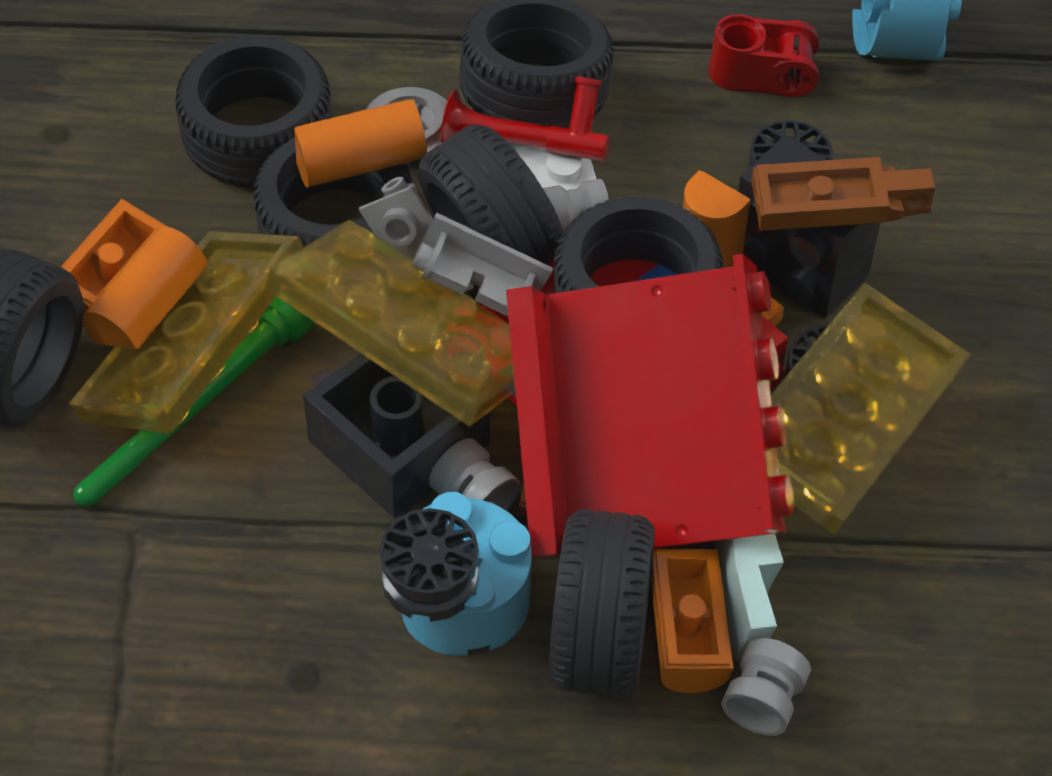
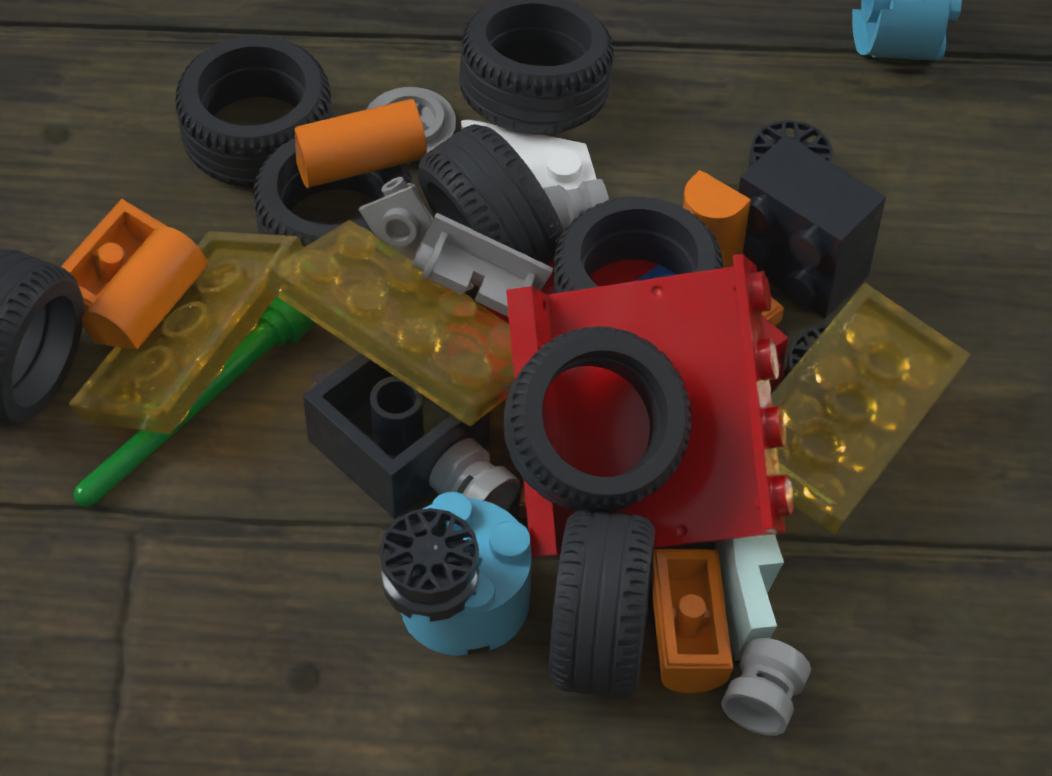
red piece [441,76,610,162] -> none
red piece [708,14,819,97] -> none
dark orange hinge [752,157,935,231] -> none
none -> black tyre [504,326,692,512]

